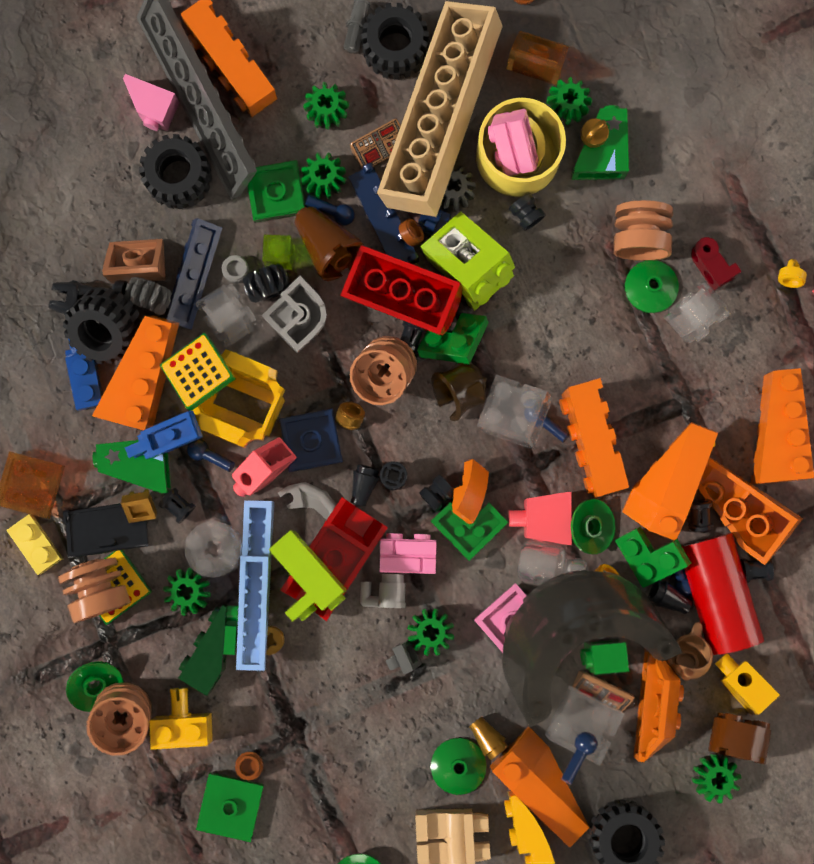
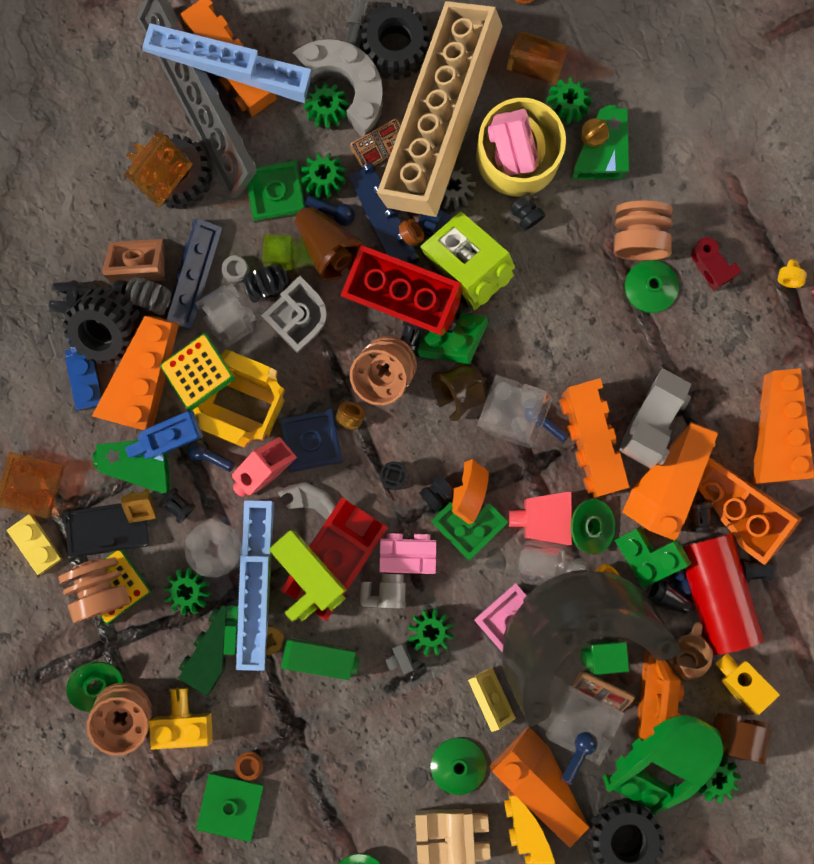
bright pink slope [123,74,179,131] -> none
black cone [350,464,380,506] -> none
pearl gold cone [469,716,508,760] -> none
clear brick [663,281,730,343] -> none
none -> clear orange plate [124,131,193,208]
none -> light blue slope [142,23,311,103]
none -> green slope [281,637,360,680]
none -> light grey brick [293,39,383,137]
none -> light yellow plate [468,667,516,732]
none -> green slope [603,716,723,815]
none -> light grey brick [619,368,691,468]

